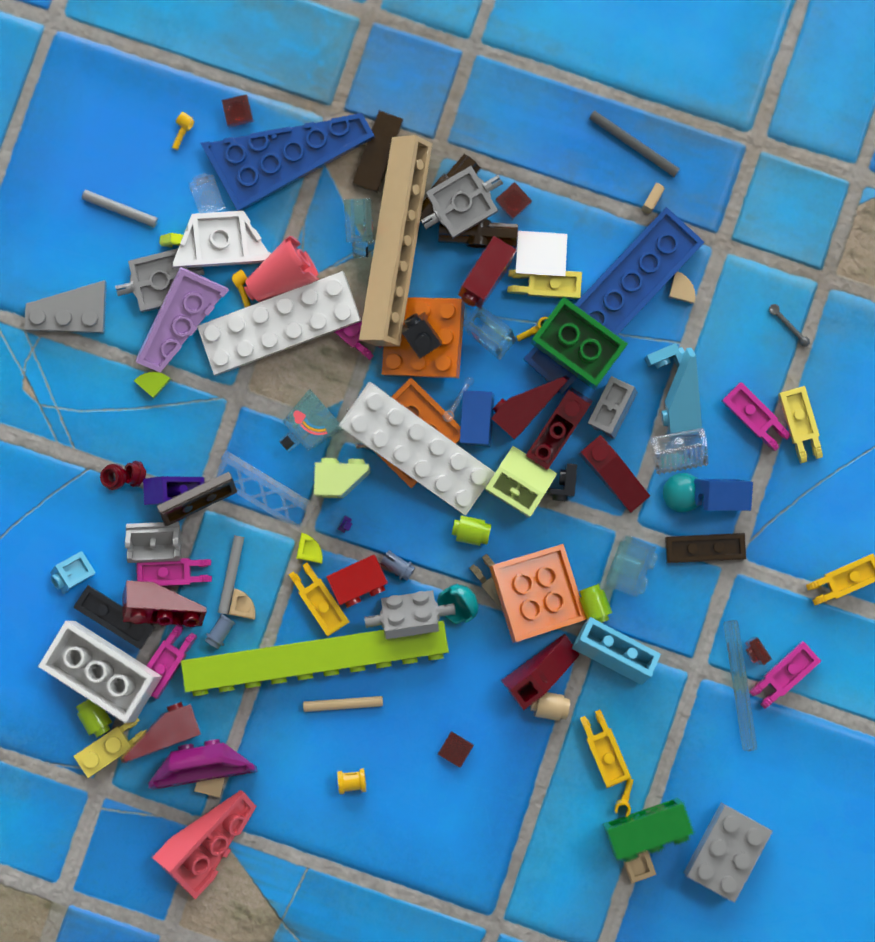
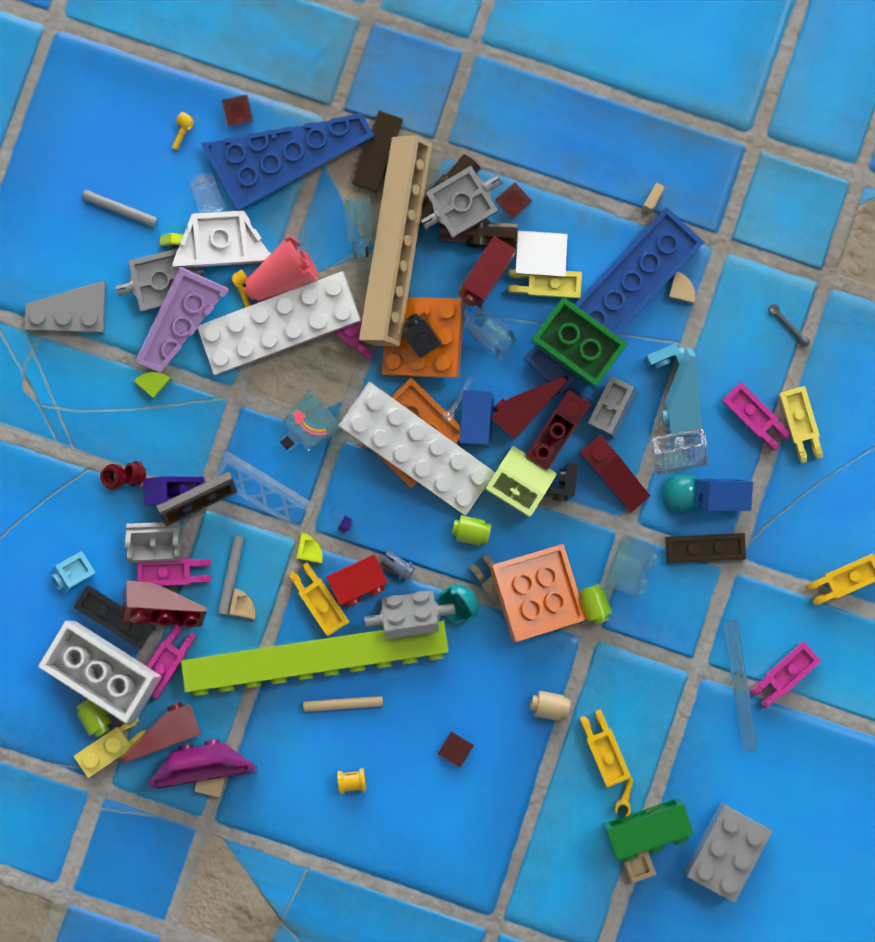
coral wedge [152,790,256,900] -> none
sand blue pin [205,614,235,649] -> none
yellowish green slope [314,458,371,498] -> none
dark red slope [501,634,579,710] -> none
yellow hand [516,317,548,341] -> none
medium azure brick [572,617,661,685] -> none
dark grey bar [589,110,680,177] -> none
clear red plate [745,637,772,665] -> none

